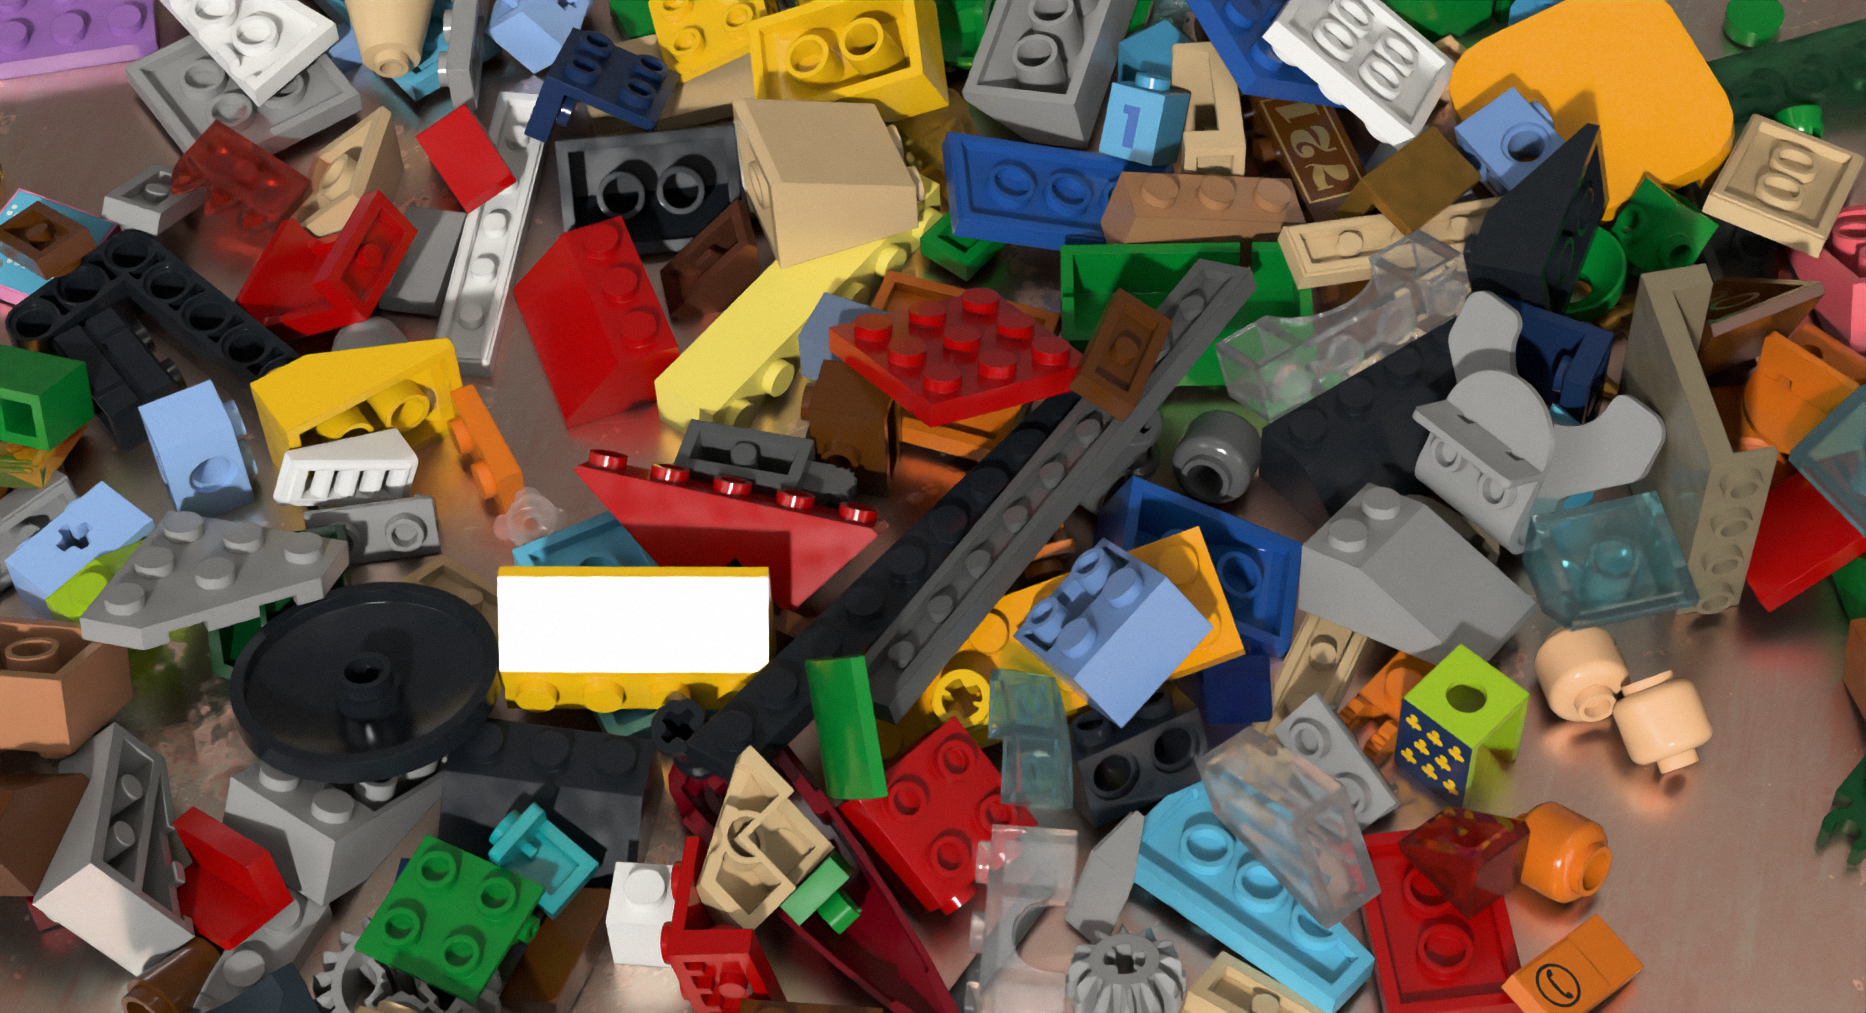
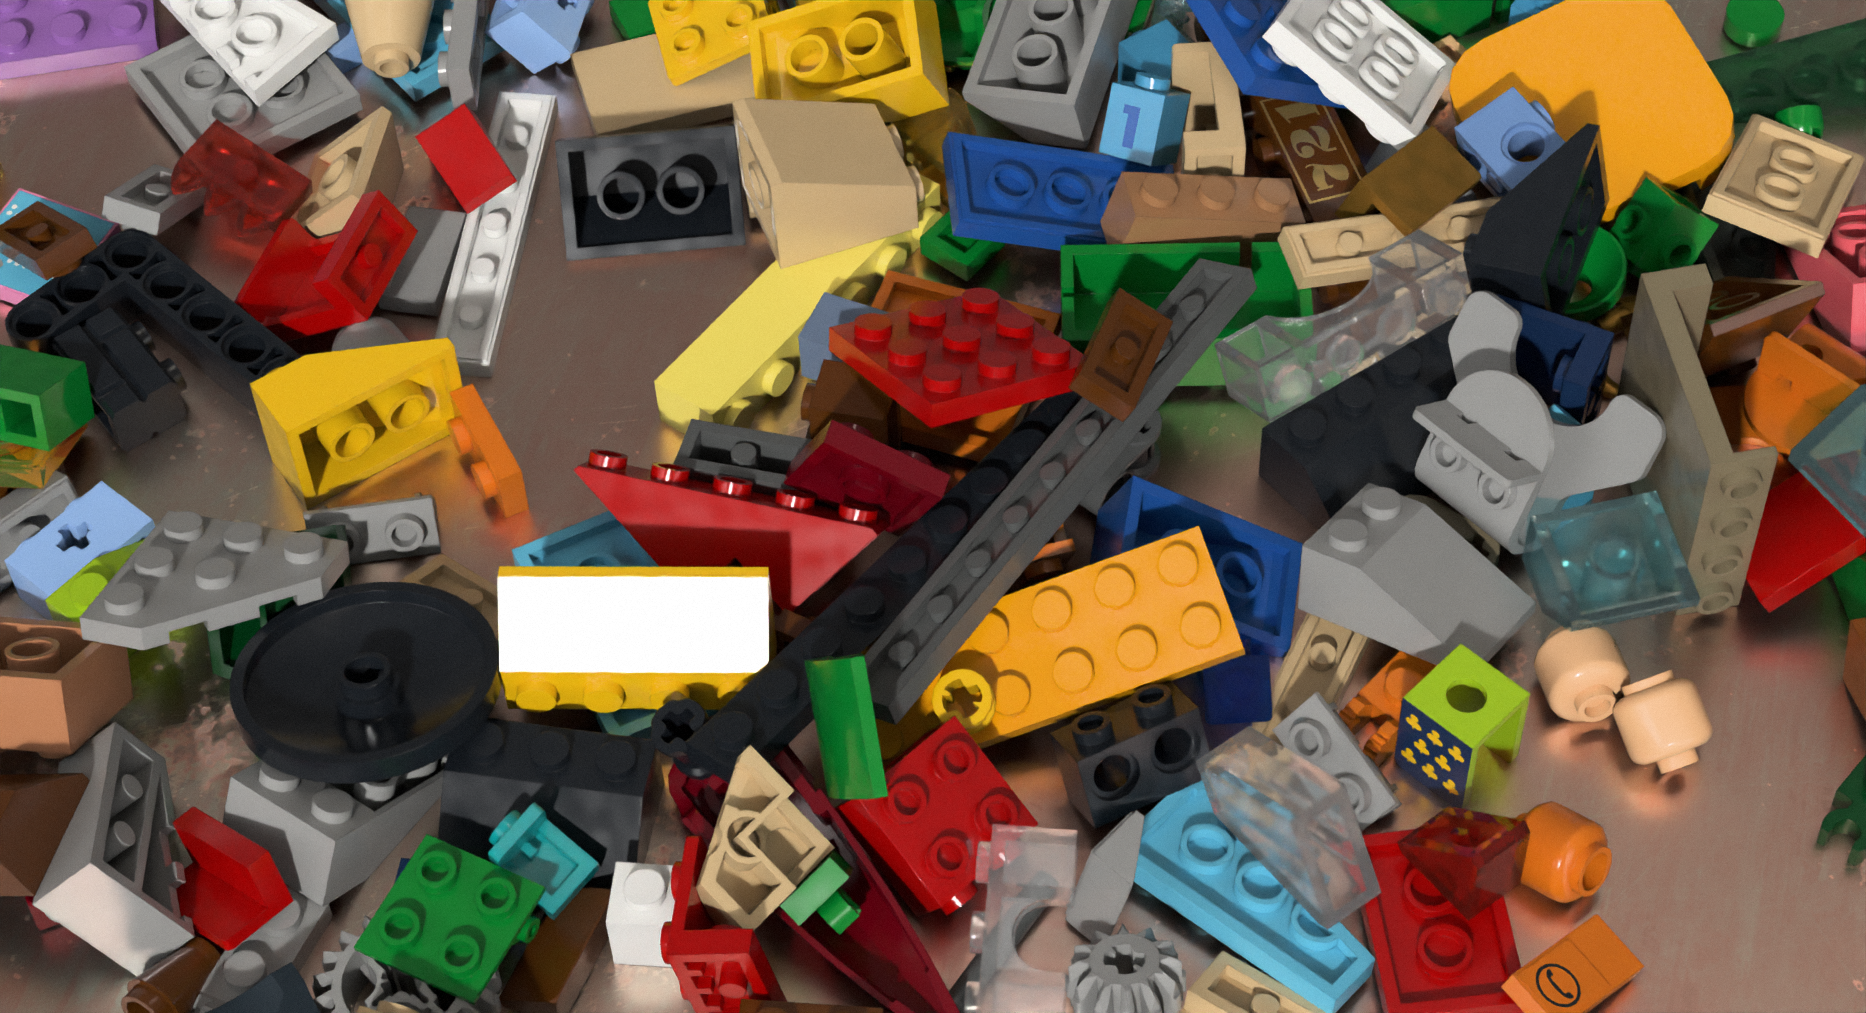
light blue brick [138,379,258,518] -> none
white slope [273,428,418,506] -> none
clear plate [493,487,569,547] -> none
red slope [513,216,680,429] -> none
dark blue bracket [524,27,680,143] -> none
copper slope [660,199,760,319] -> none
clear light blue slope [988,669,1073,811] -> none
medium blue slope [1013,537,1214,728] -> none
dark grey head [1172,410,1262,504] -> none
none -> dark red plate [783,420,951,537]

